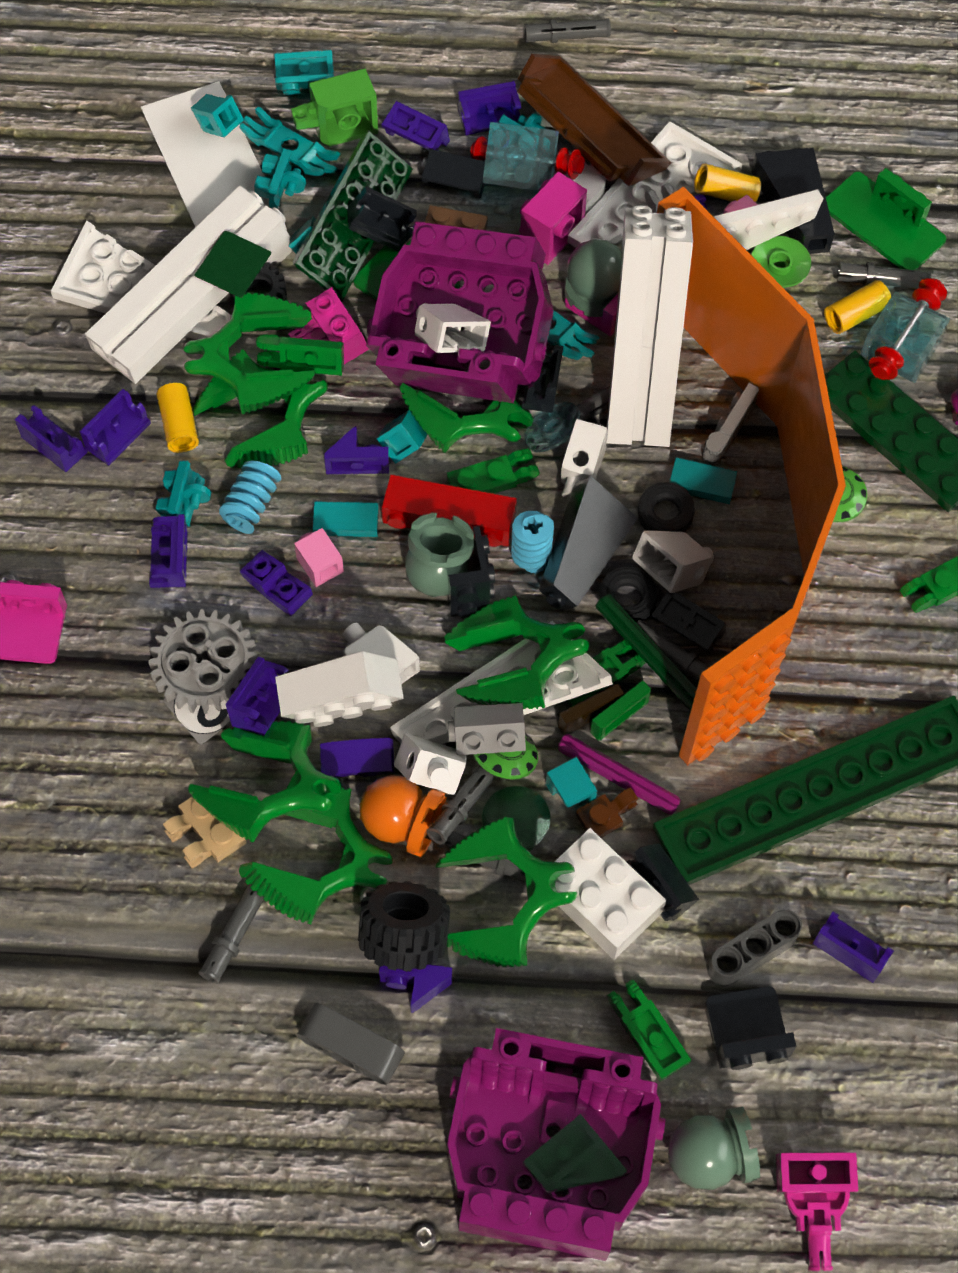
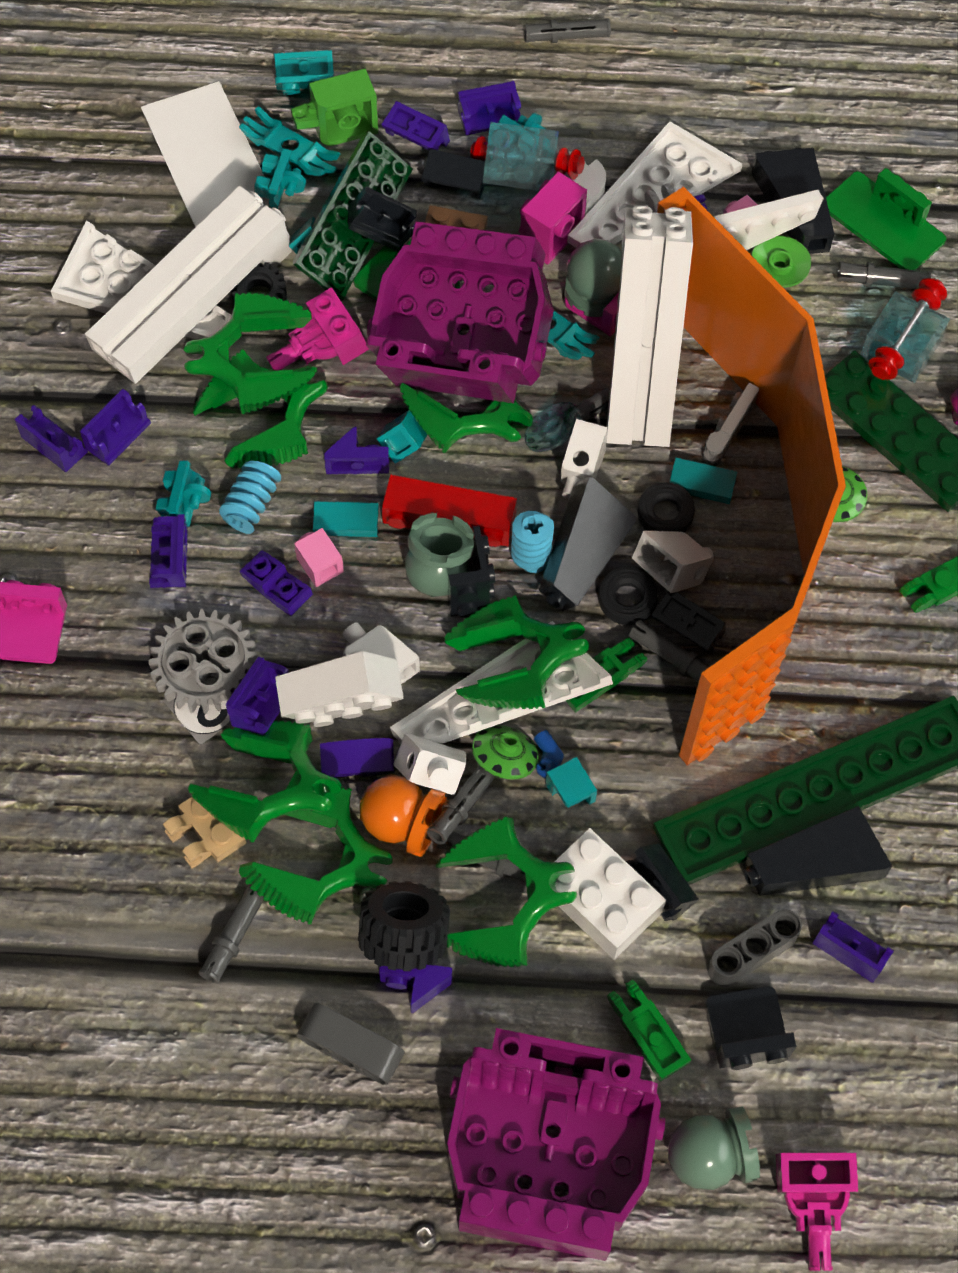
yellow pin [156,383,199,453] -> none
teal brick [191,94,244,137] -> none
dark green sticker [195,231,272,298] -> none
green hinge [256,334,344,376] -> none
white torso [415,303,491,353] -> none
green hinge [447,448,540,494] -> none
light grey brick [448,703,526,755] -> none
clear green dish [482,786,551,852] -> none
reddish brown slope [517,54,671,187] -> none
black hinge [522,345,564,413] -> none
clear green wing [523,1114,627,1194] -> none
dark brown tile [558,684,624,736] -> none
magenta axle [558,734,681,815] -> none
reddish brown plate [576,787,638,838] -> none
green tile [590,680,651,741] -> none
dark green axle [595,595,697,711] -> none
yellow pin [694,163,761,202] -> none
yellow pin [824,280,892,334] -> none
none -> blue arm [534,730,564,779]
none -> black slope [743,806,892,896]

